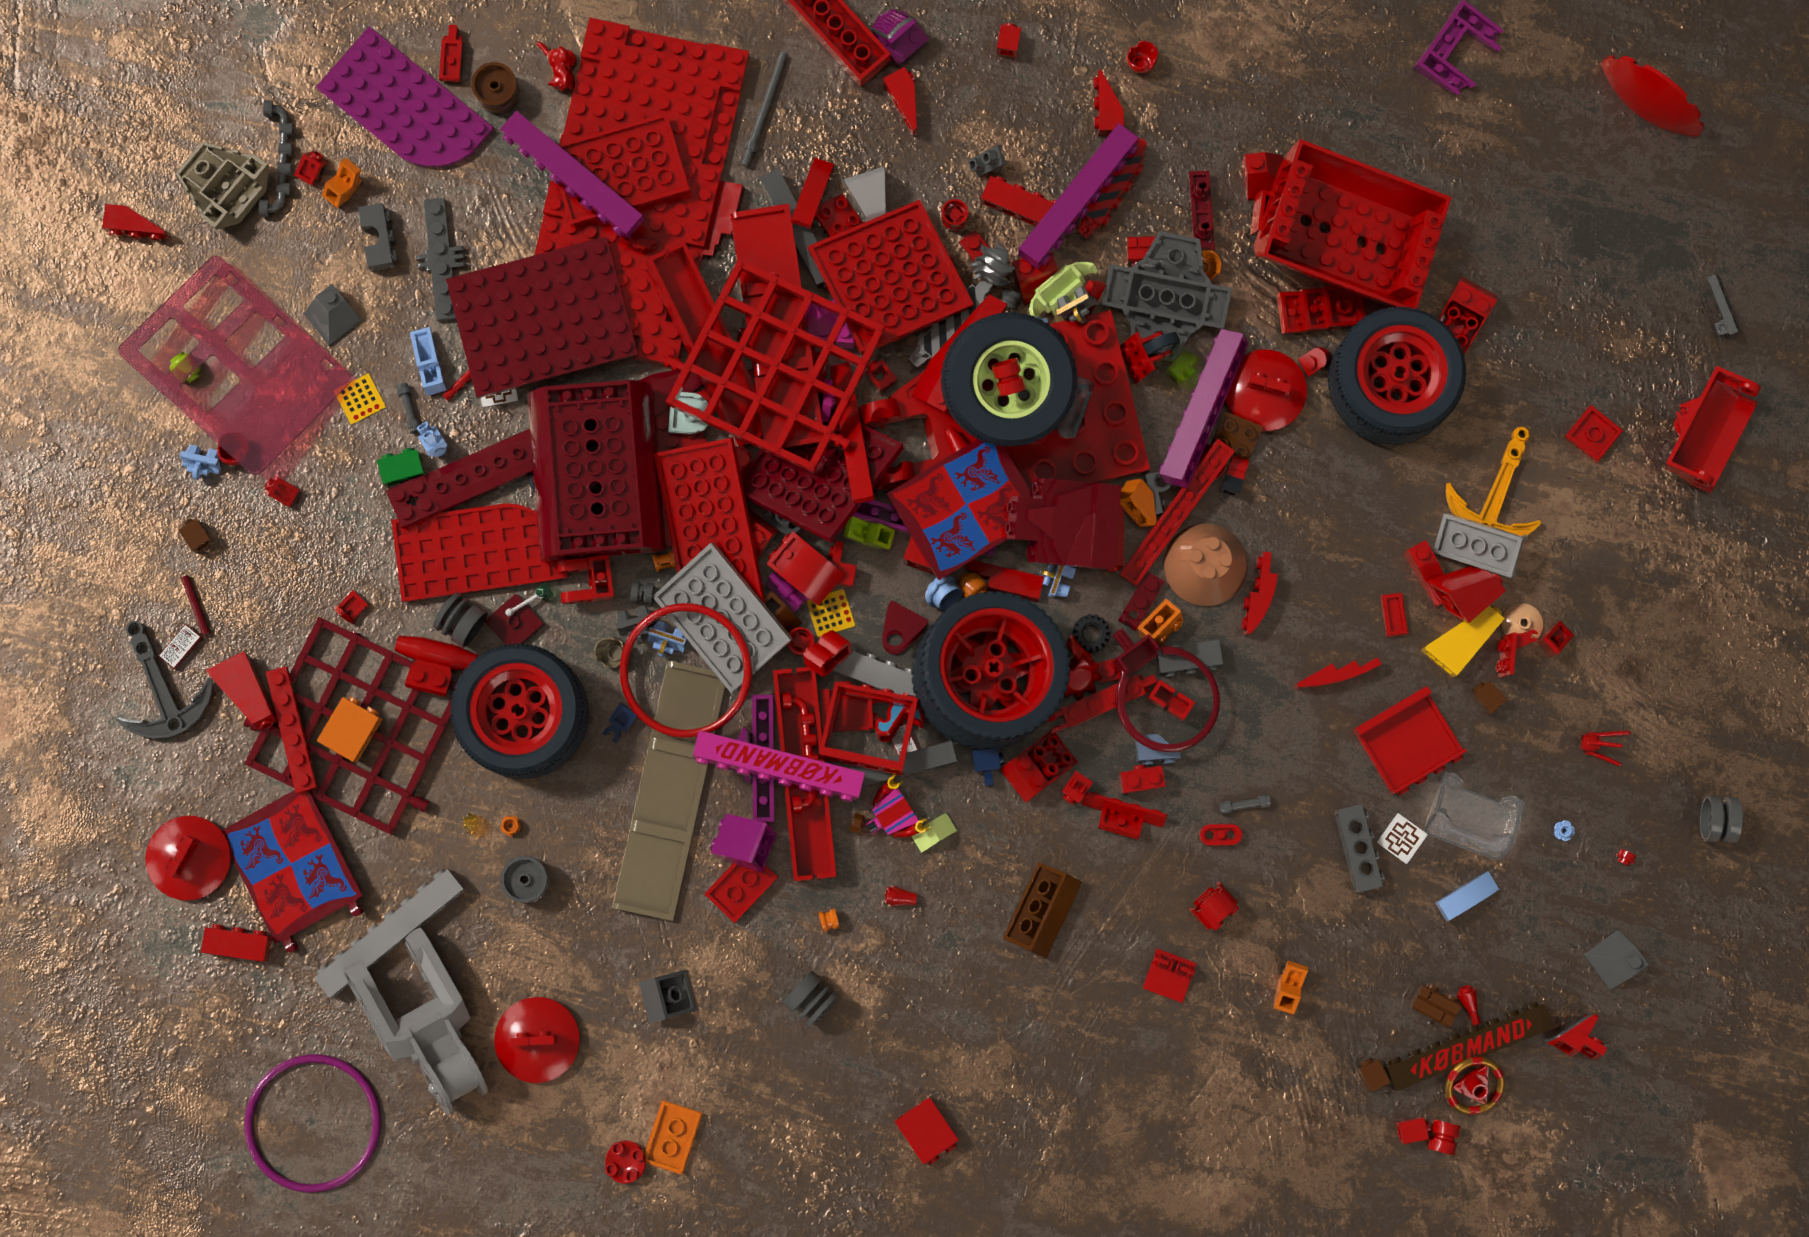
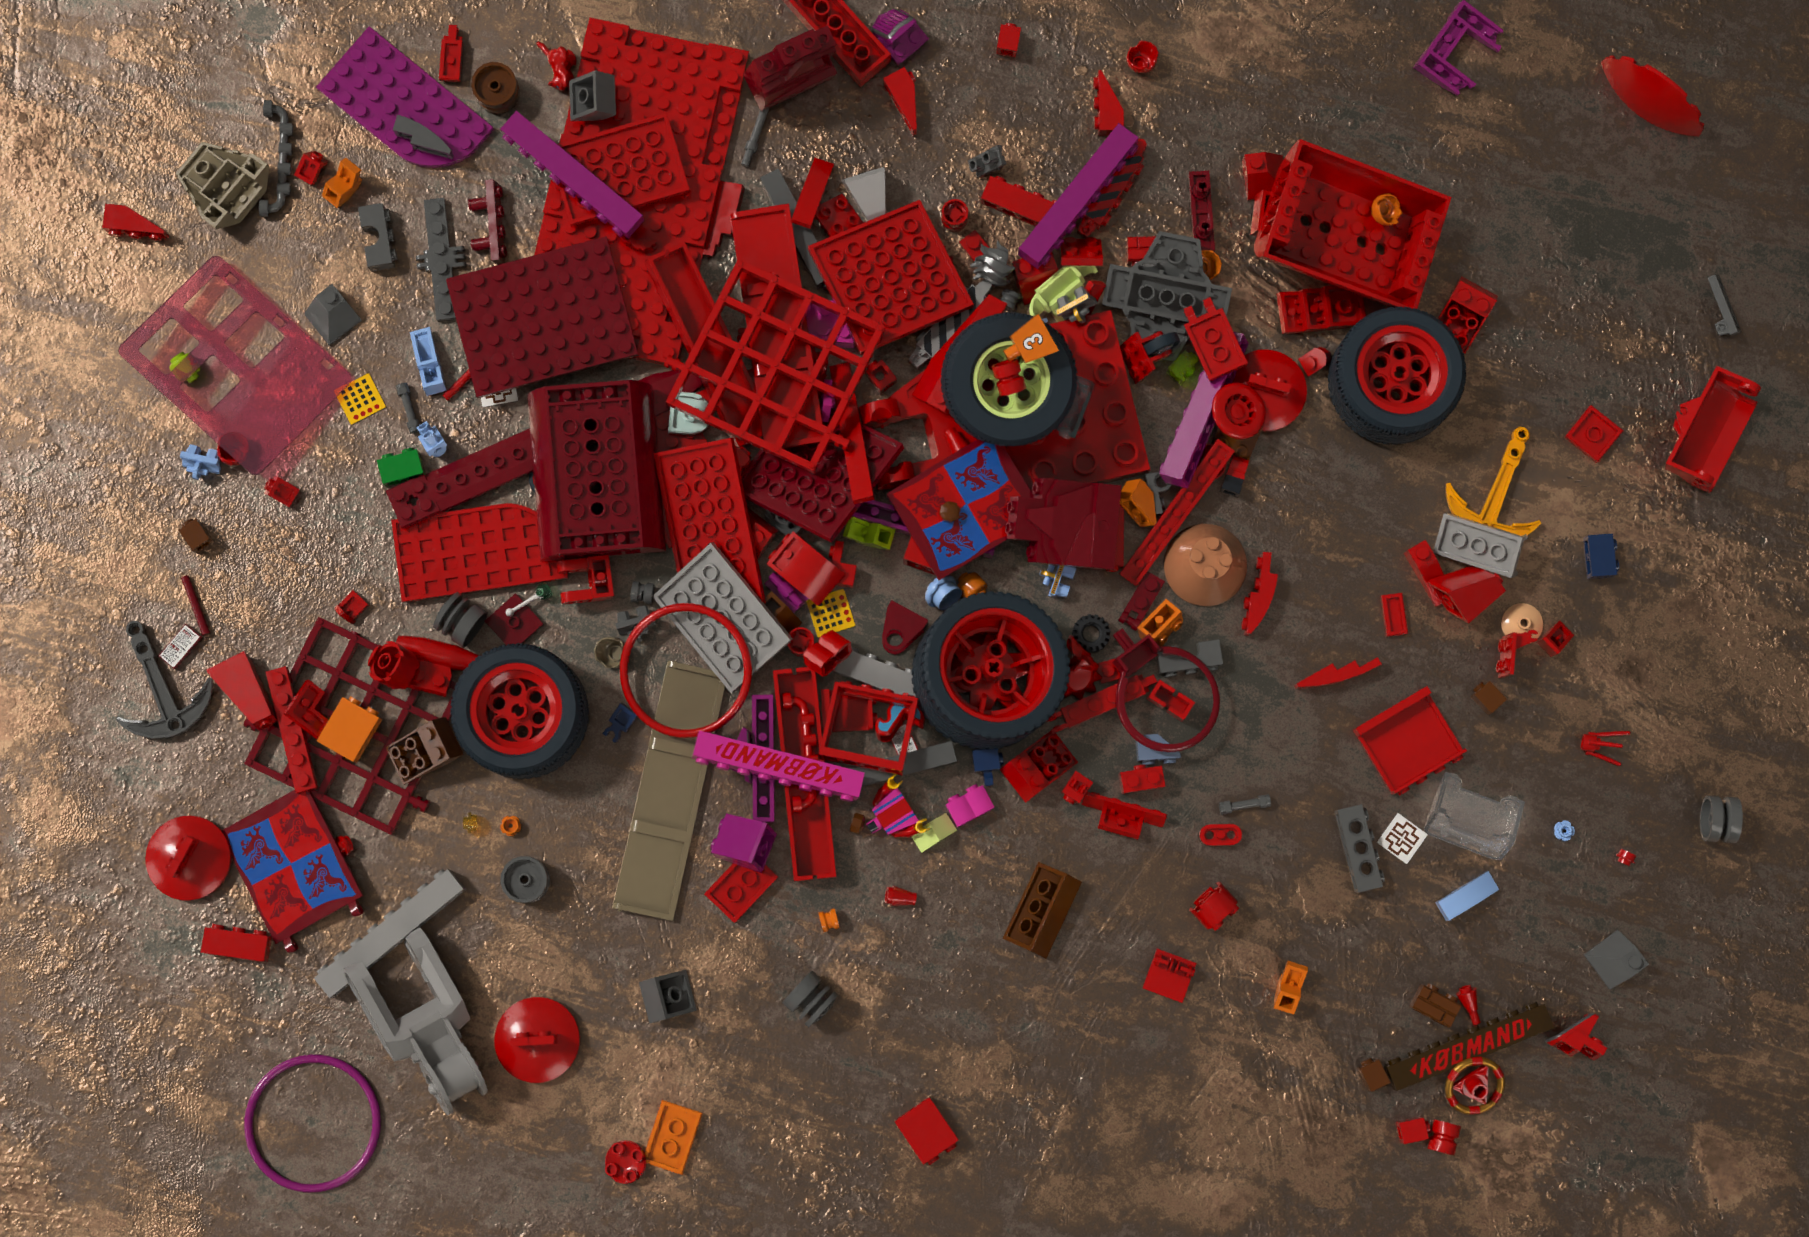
light blue hips [647,621,686,657] -> none
orange bush [653,550,676,572] -> none
red piece [965,560,1044,602] -> none
yellow slope [1421,606,1505,677] -> none
none -> red plate [283,680,329,739]
none -> red plate [336,835,353,856]
none -> red brick [368,641,420,690]
none -> reddish brown slope [386,717,464,785]
none -> dark grey slope [393,115,454,160]
none -> dark red plate [468,179,507,265]
none -> dark grey slope [569,70,616,121]
none -> dark red panel [743,25,837,112]
none -> reddish brown tile [939,501,960,523]
none -> dark pink brick [945,784,995,828]
none -> orange torso [1003,314,1059,363]
none -> red plate [1060,237,1103,266]
none -> red tile [1184,297,1248,382]
none -> red wheel [1212,383,1266,439]
none -> orange hair [1371,194,1402,226]
none -> dark blue brick [1583,533,1619,579]

